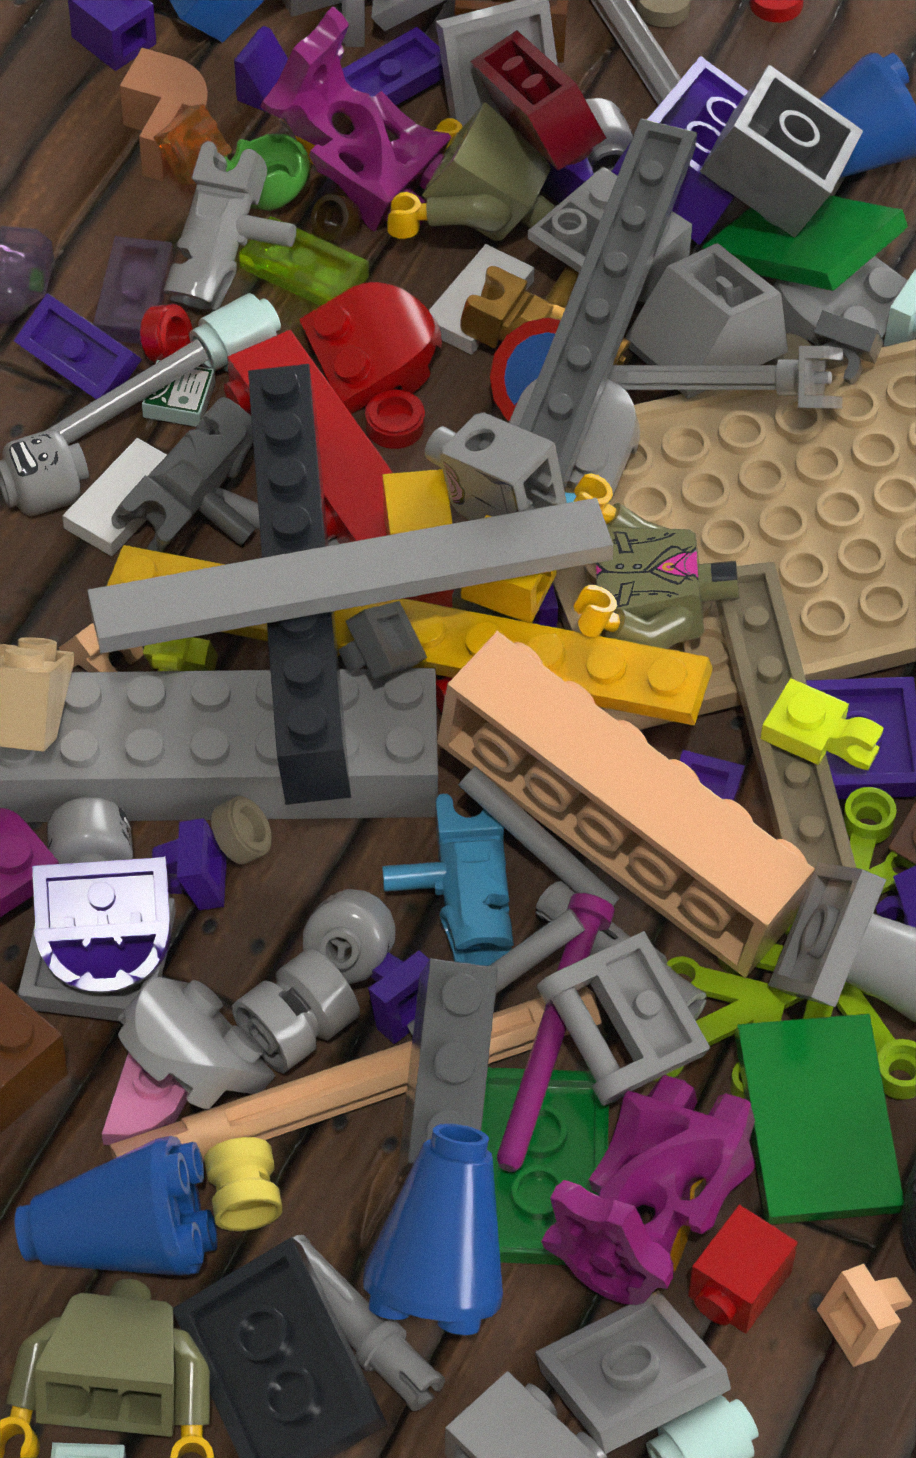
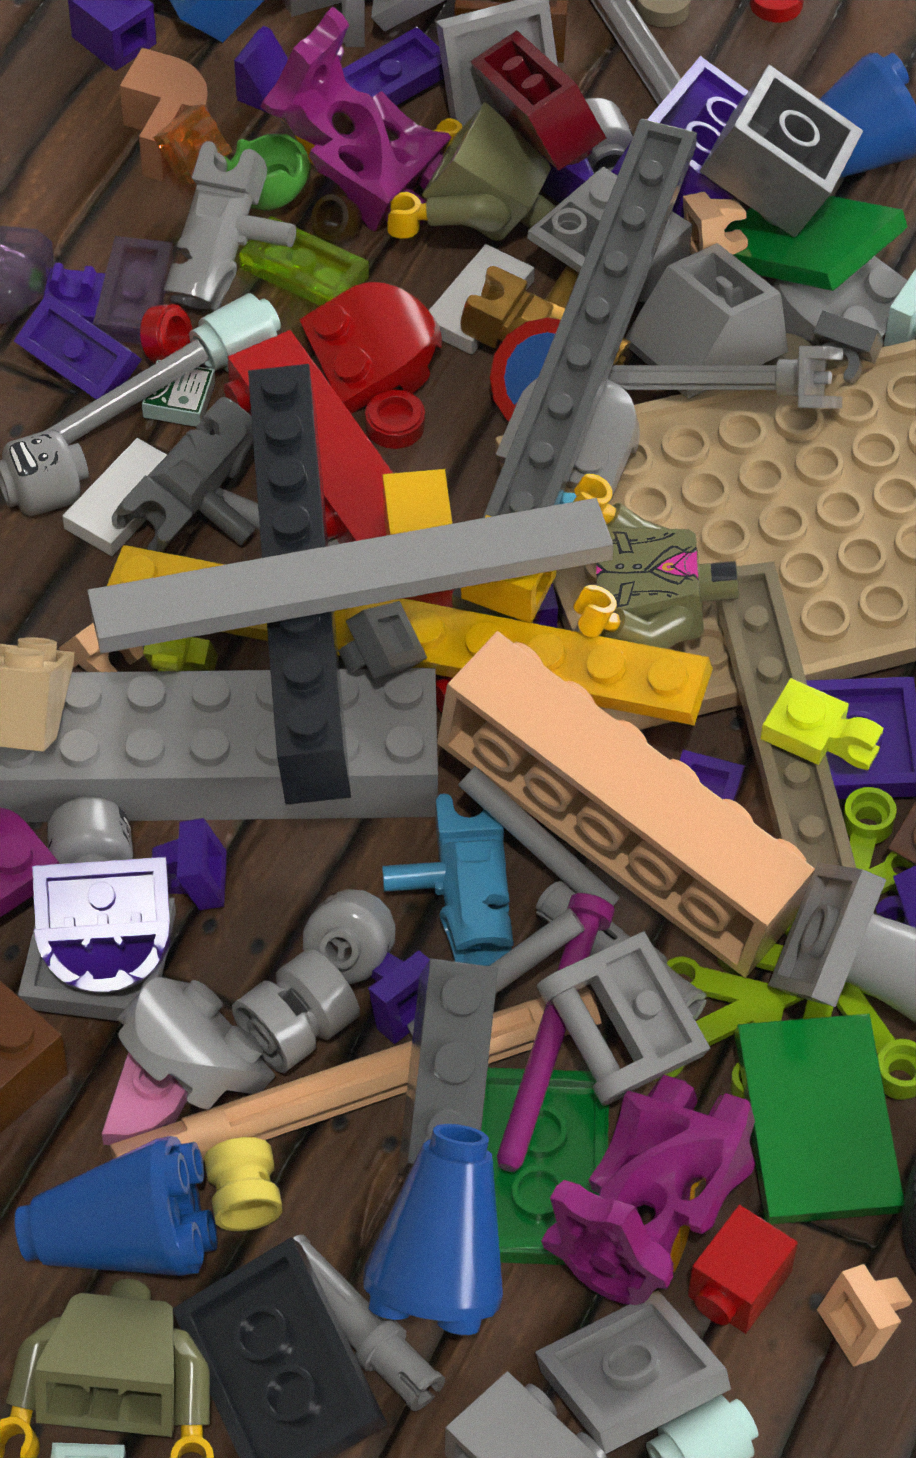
dark tan tile [211,796,272,864] -> none
light grey torso [425,413,567,520] -> none
none -> dark purple tile [43,262,109,329]
none -> light nougat tile [683,192,748,255]

